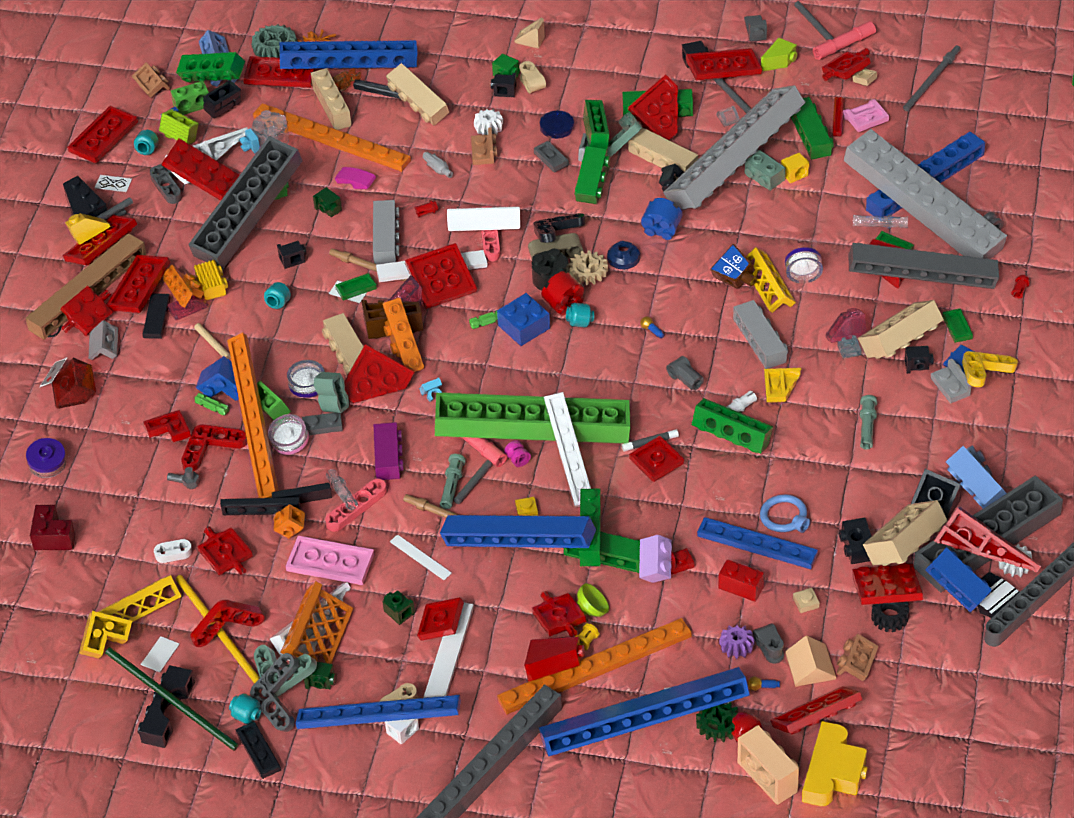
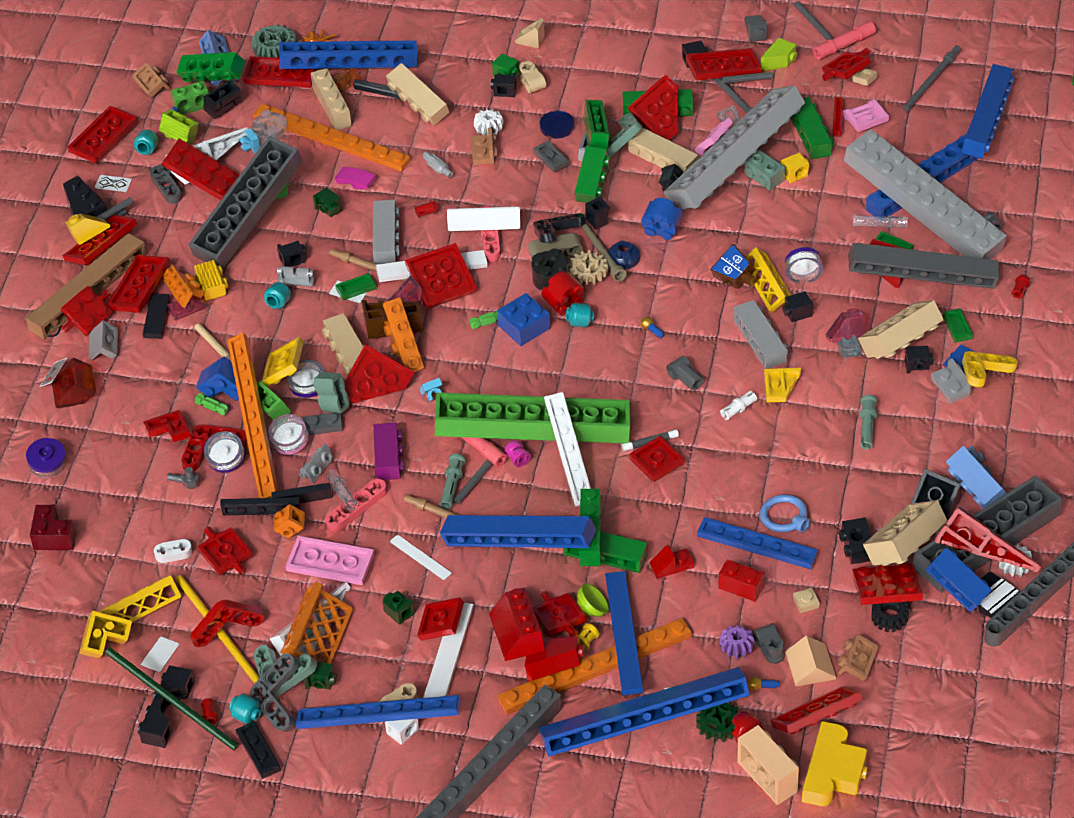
yellow plate [515,497,538,516] -> none
lavender brick [639,535,672,583] -> none
green brick [691,398,773,454] -> none
none -> red pin [201,698,218,725]
none -> clear piece [204,431,245,473]
none -> yellow plate [262,336,304,386]
none -> light grey hinge [277,266,316,287]
none -> light grey hinge [299,443,334,484]
none -> red slope [489,587,545,661]
none -> dark tan piece [582,224,627,282]
none -> black brick [585,197,610,230]
none -> blue tile [605,571,643,696]
none -> bright pink plate [695,117,733,156]
none -> dark grey bar [721,72,773,84]
none -> black brick [783,291,813,322]
none -> blue brick [962,64,1015,159]

